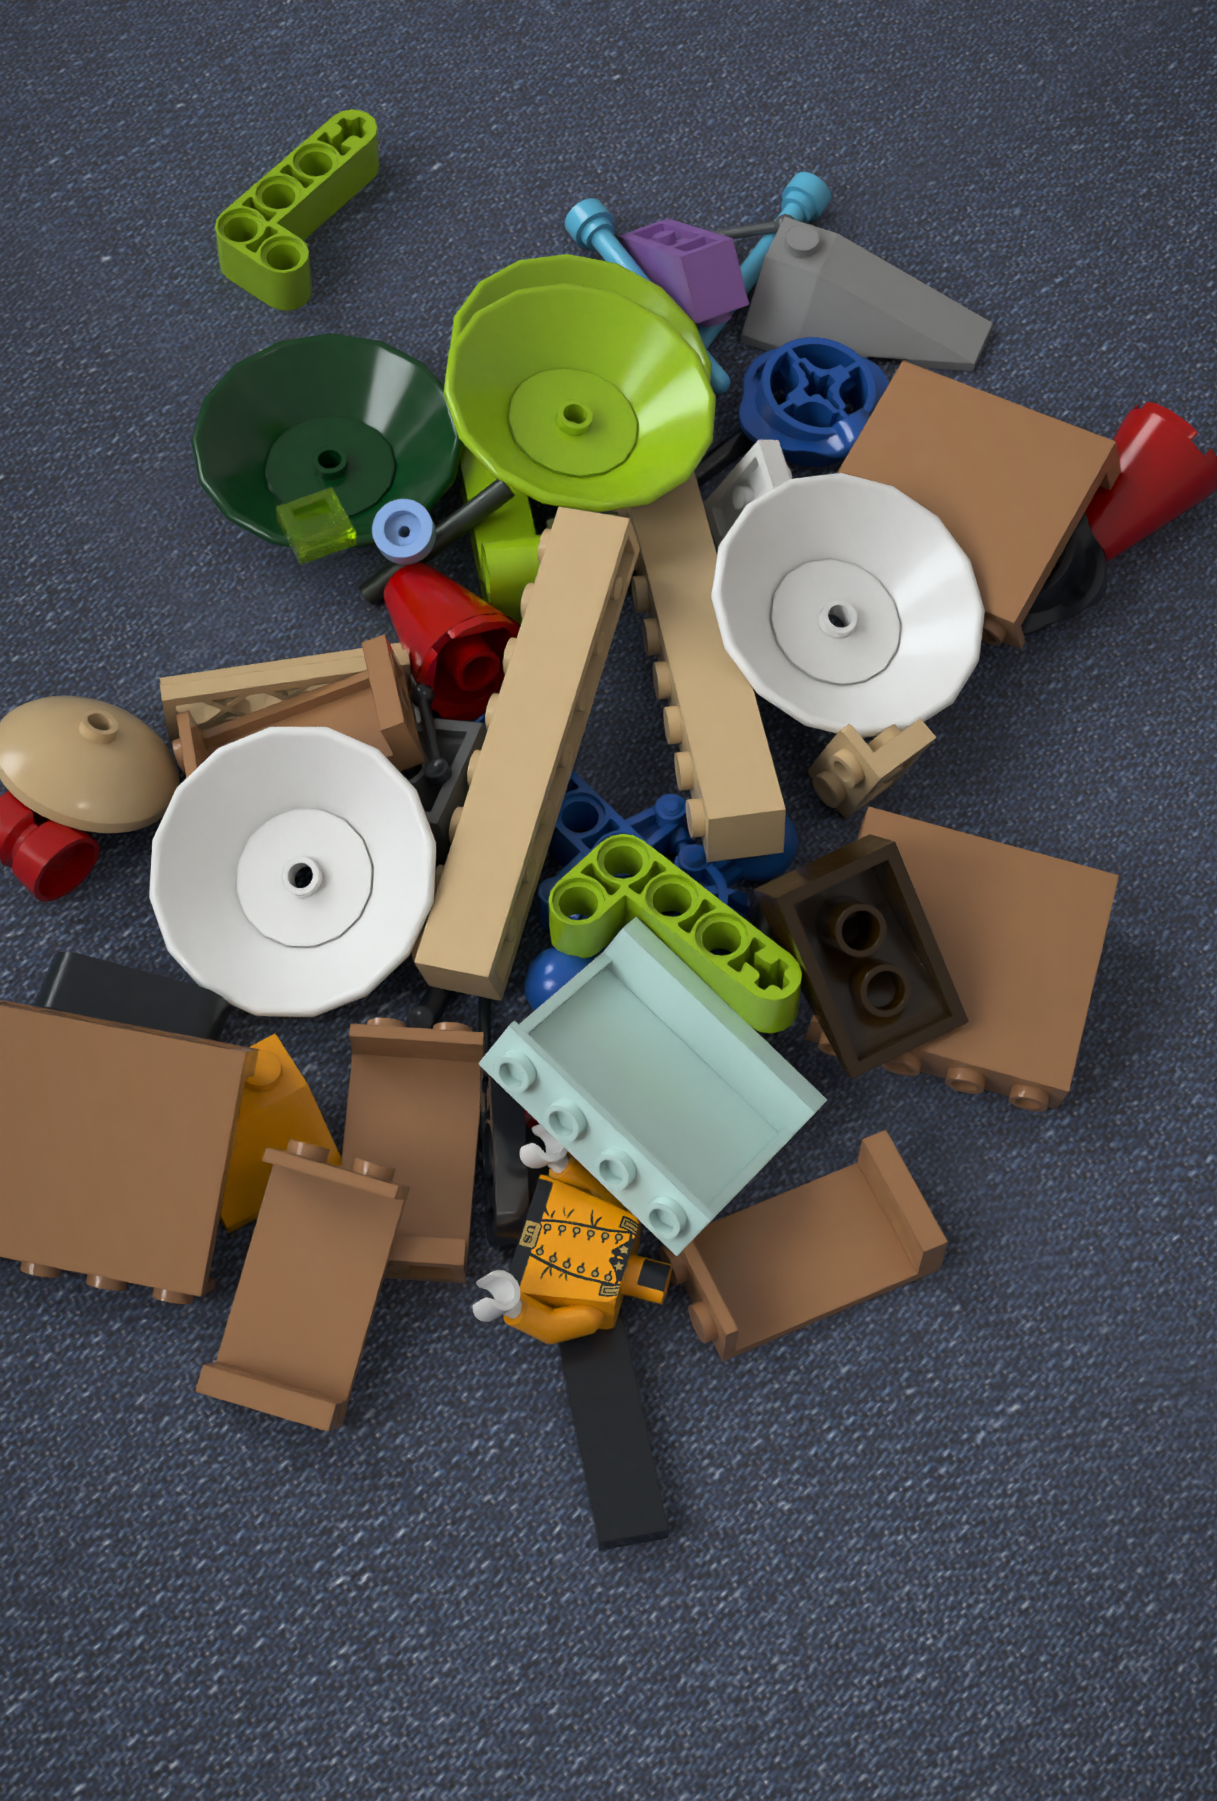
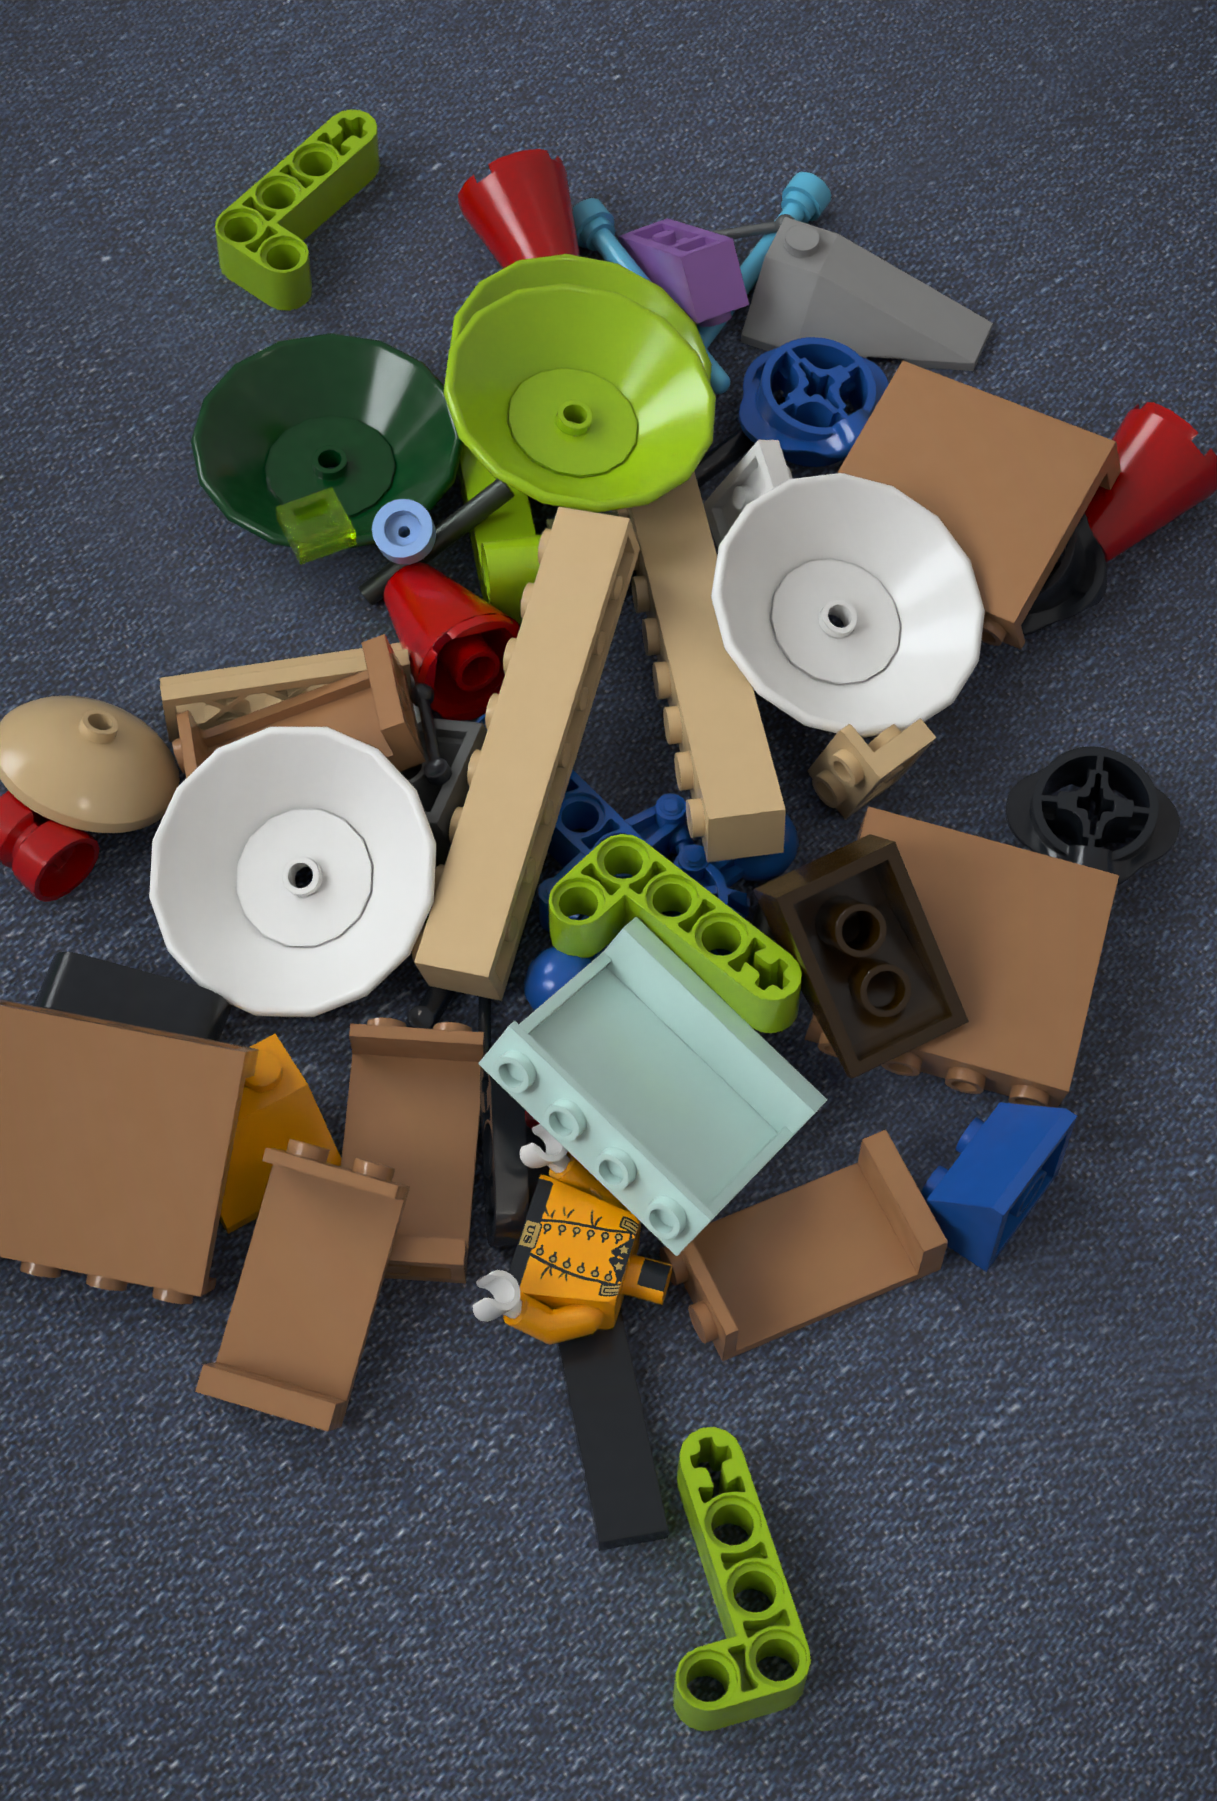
none -> red cone [458,149,580,268]
none -> lime beam [673,1427,811,1731]
none -> blue slope [921,1102,1077,1272]
none -> black piece [1005,746,1180,885]

